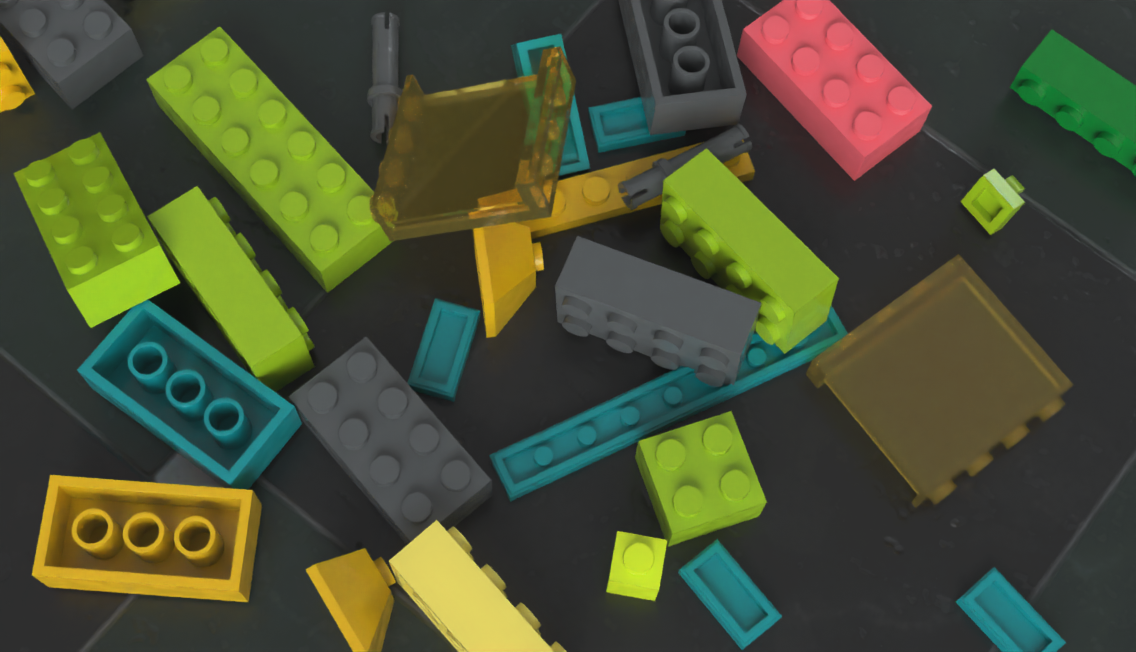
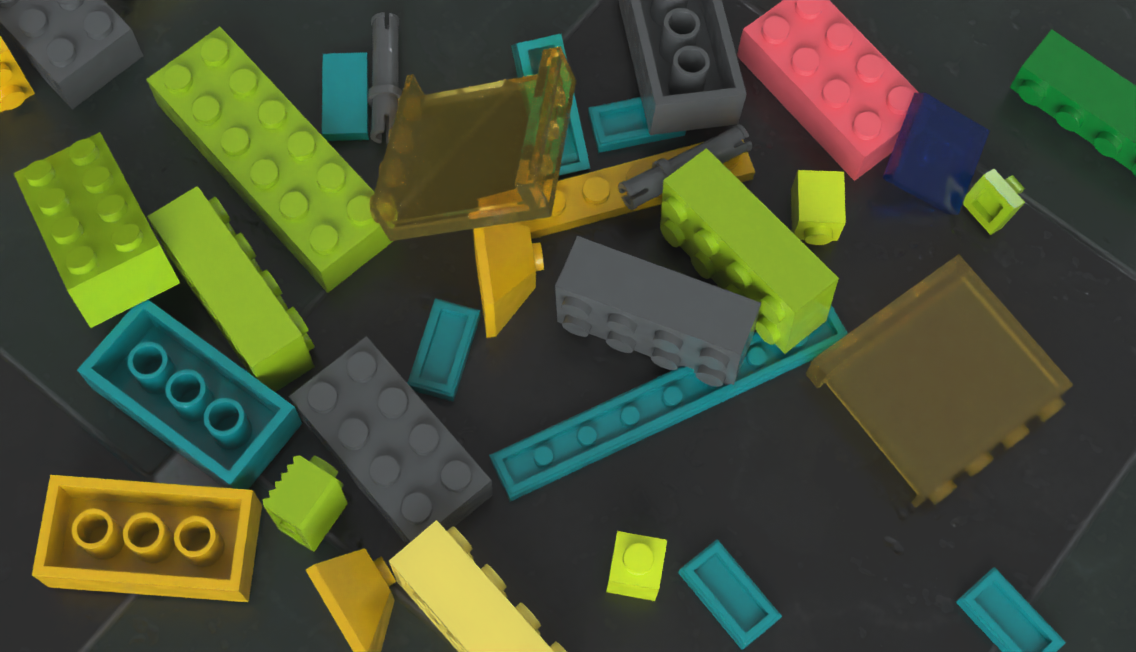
lime brick [635,411,767,547] -> none
none -> lime brick [263,455,348,552]
none -> teal tile [322,52,369,141]
none -> neon yellow brick [791,170,846,245]
none -> clear blue tile [883,92,990,215]

